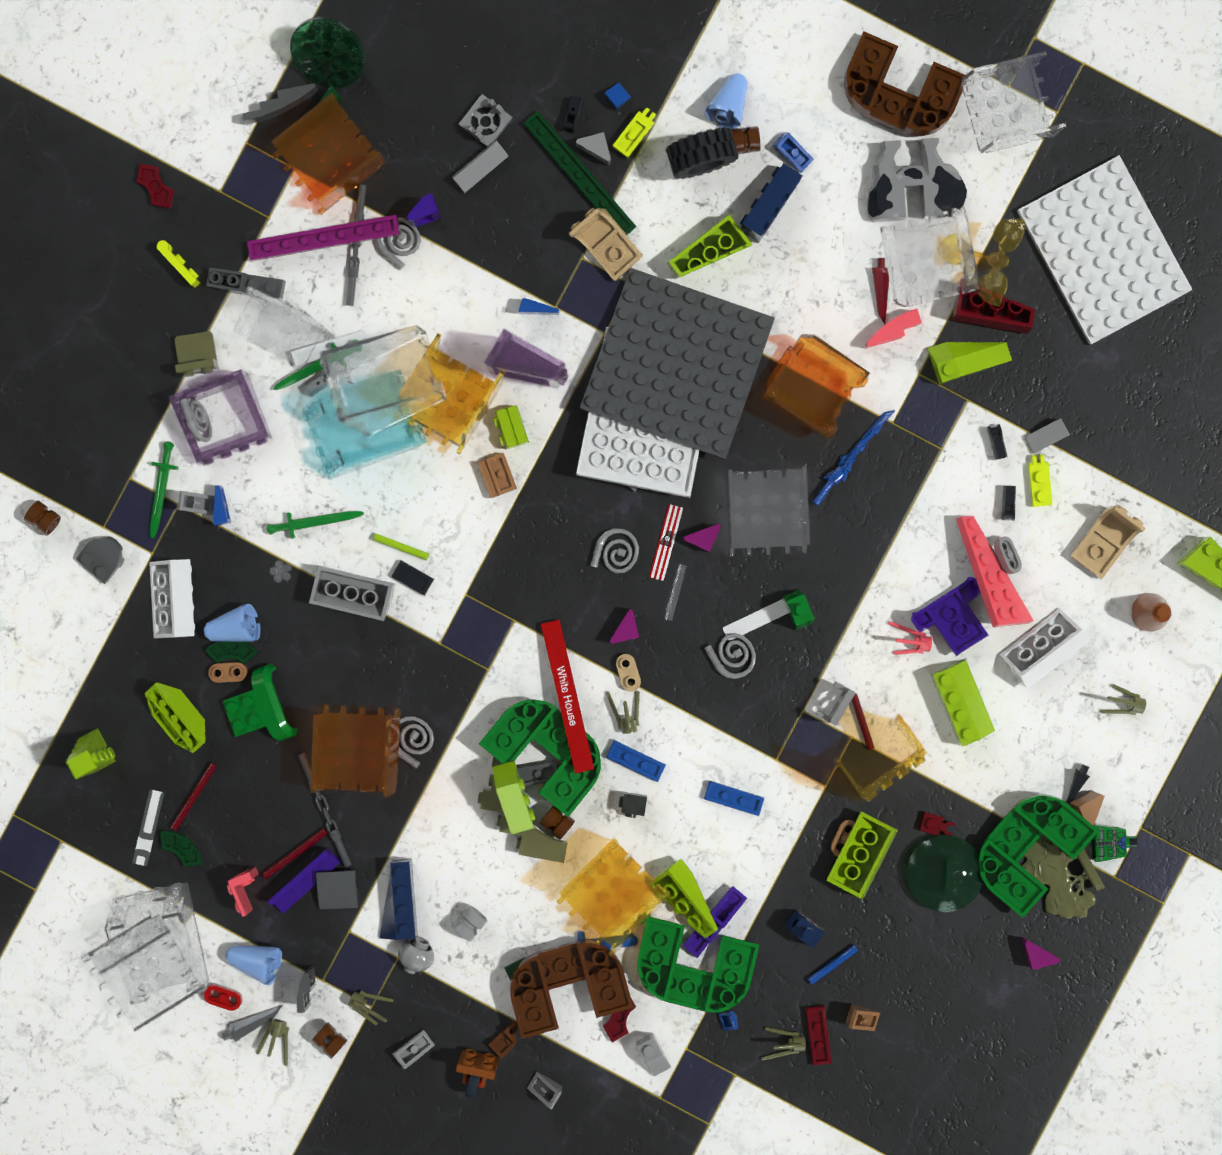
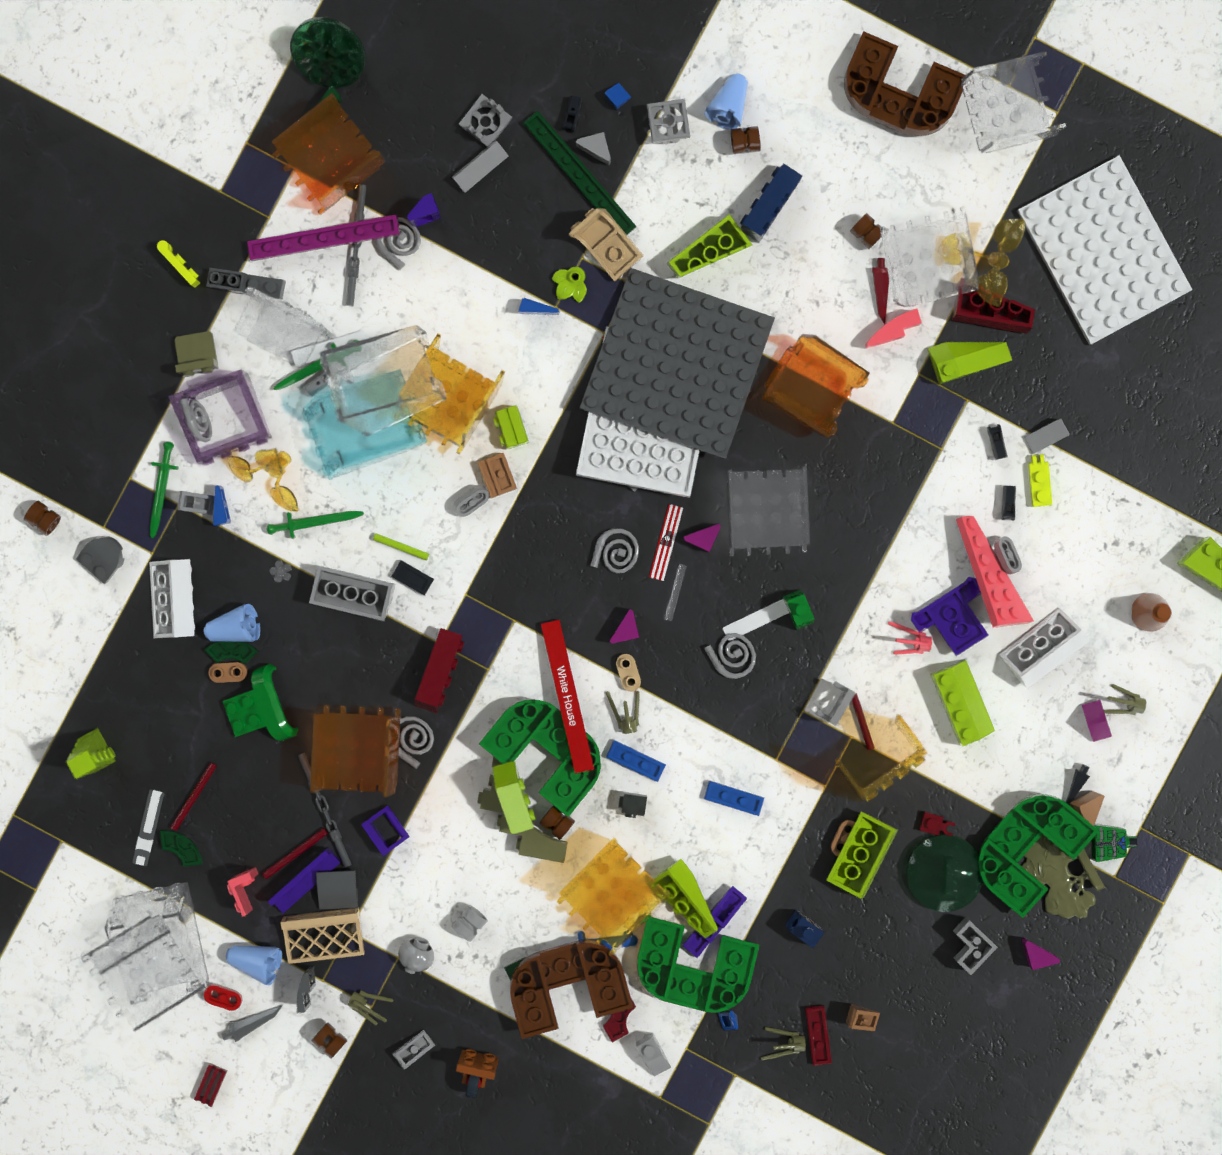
dark red tile [136,164,175,209] -> none
lime wedge [145,682,205,753] -> none
dark grey slope [242,83,318,125] -> none
olive plant [256,1019,289,1066] -> none
dark blue wedge [379,859,418,940] -> none
clear purple windscreen [484,329,569,388] -> none
reddish brown slope [488,1020,517,1059] -> none
dark grey hinge [517,761,557,786] -> none
light grey slope [527,1072,562,1109] -> none
neon yellow hinge [613,108,656,158] -> none
black tyre [666,127,739,179] -> none
blue slope [772,132,814,173] -> none
blue bar [808,945,858,985] -> none
blue sword [812,410,895,506] -> none
light grey animal [866,138,967,222] -> none
tan bracket [1070,505,1146,579] -> none
none -> dark red tile [194,1063,228,1107]
none -> clear yellow plant [227,448,300,512]
none -> tan fence [281,907,365,964]
none -> dark purple tile [361,806,410,856]
none -> dark red wedge [415,628,465,714]
none -> light grey plate [453,485,489,517]
none -> lime plate [552,267,587,303]
none -> light grey piece [647,99,690,144]
none -> reddish brown wheel [850,213,886,249]
none -> light grey brick [953,917,998,975]
none -> magenta slope [1082,700,1112,742]

